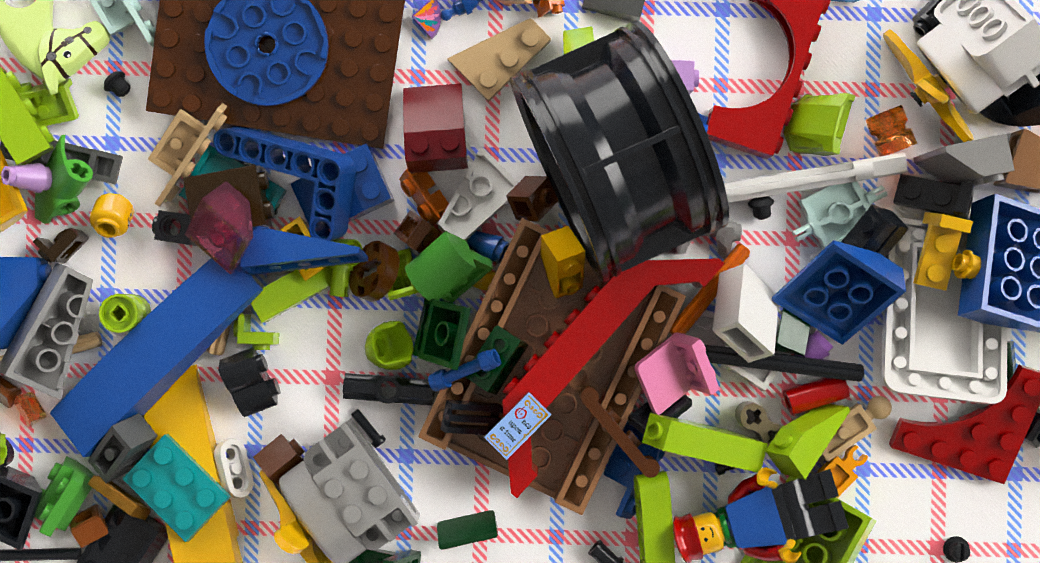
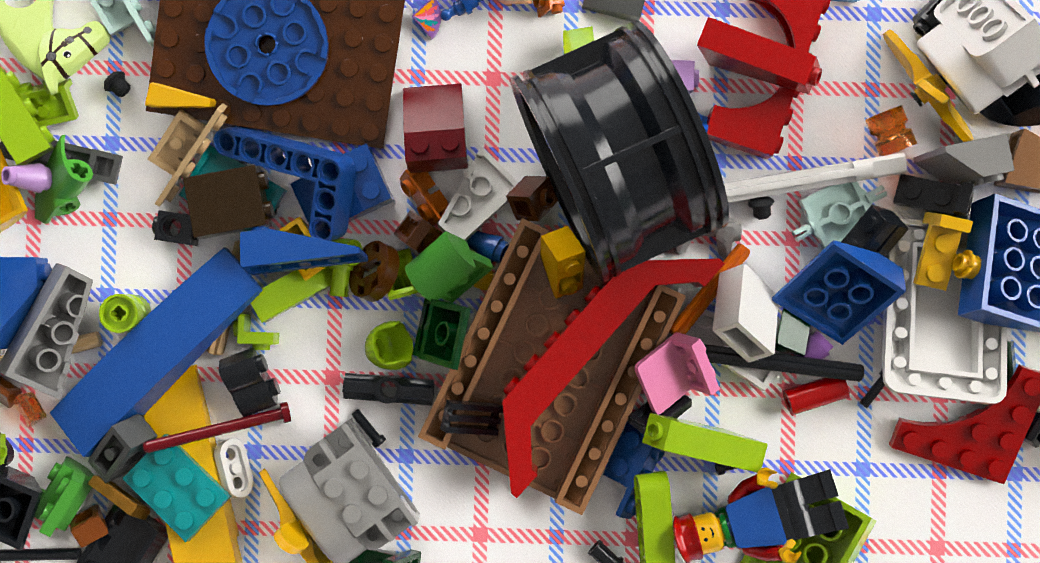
dark brown bracket [33,228,89,263] -> none
yellow head [89,193,134,238] -> none
clear pink slope [185,181,253,275] -> none
reddish brown brick [253,434,305,487] -> none
blue bar [428,348,501,392] -> none
dark green slope [437,510,499,550] -> none
tan wing [447,18,551,102] -> none
dark green bracket [466,326,529,395] -> none
light blue tile [484,392,551,460] -> none
reddish brown plate [579,385,660,478] -> none
dark tan axle [735,401,783,447] -> none
lime slope [765,404,850,480] -> none
lime slope [783,93,856,156] -> none
tan plate [815,396,892,465] -> none
light orange plate [815,445,868,498] -> none
black piece [943,536,971,563] -> none
none -> dark red bar [143,401,291,453]
none -> yellow slope [145,82,217,108]
none -> red slope [697,17,822,94]
none -> black piece [859,370,885,408]

